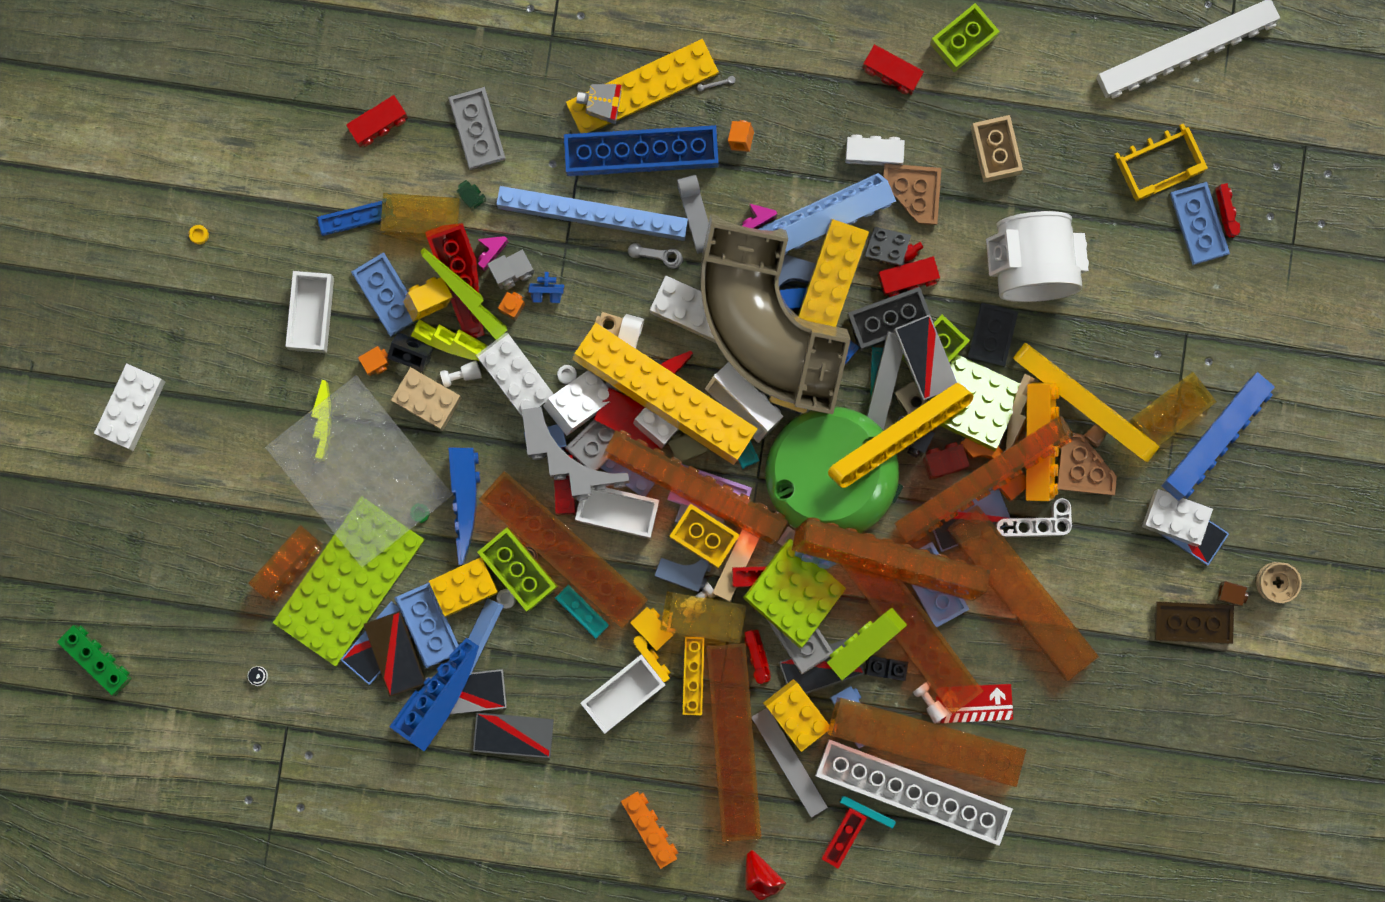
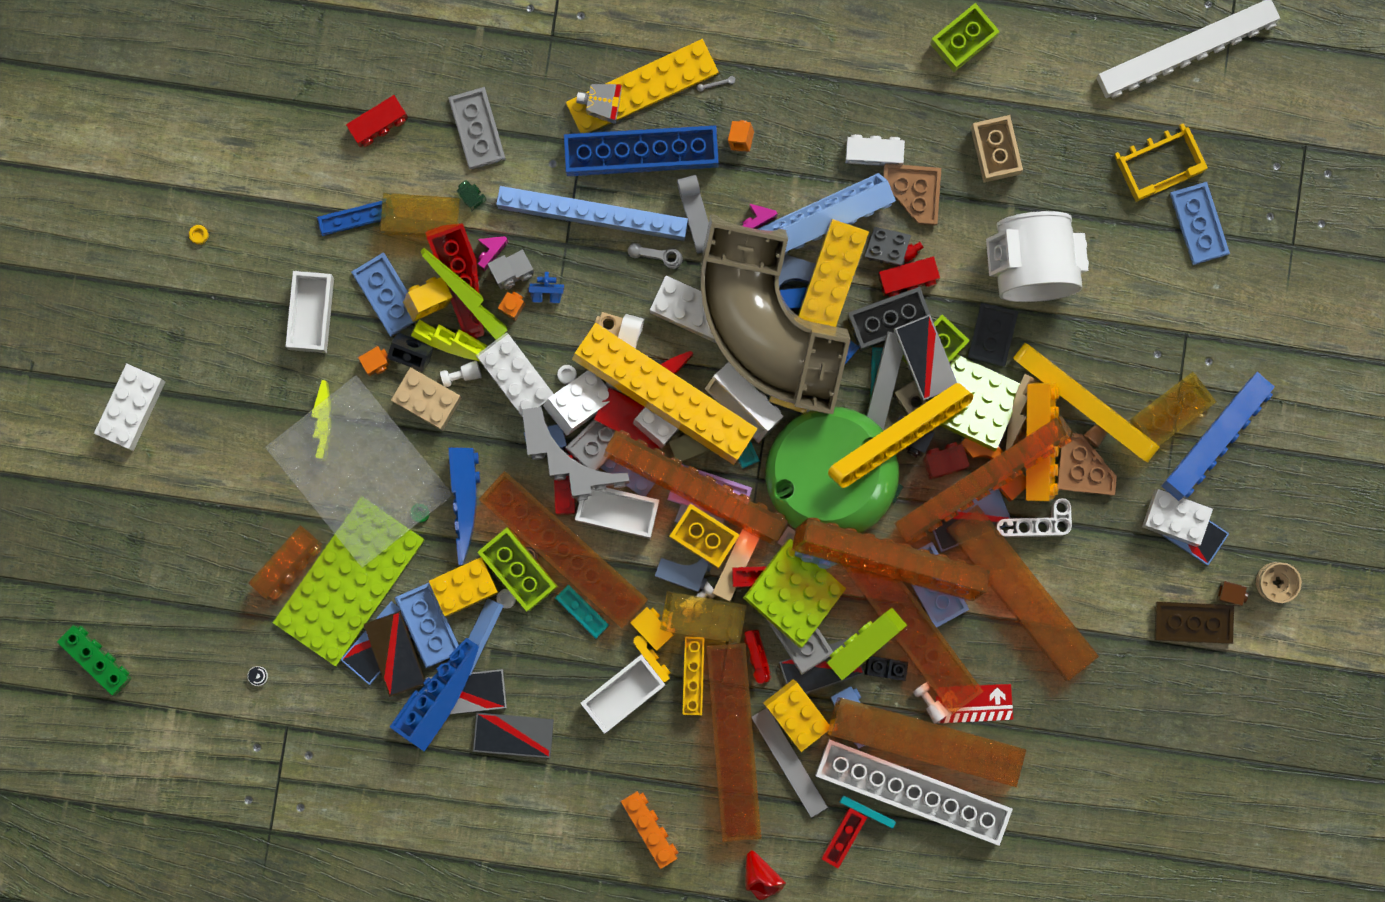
red brick [862,44,924,95] -> none
red hinge [1215,183,1240,238] -> none

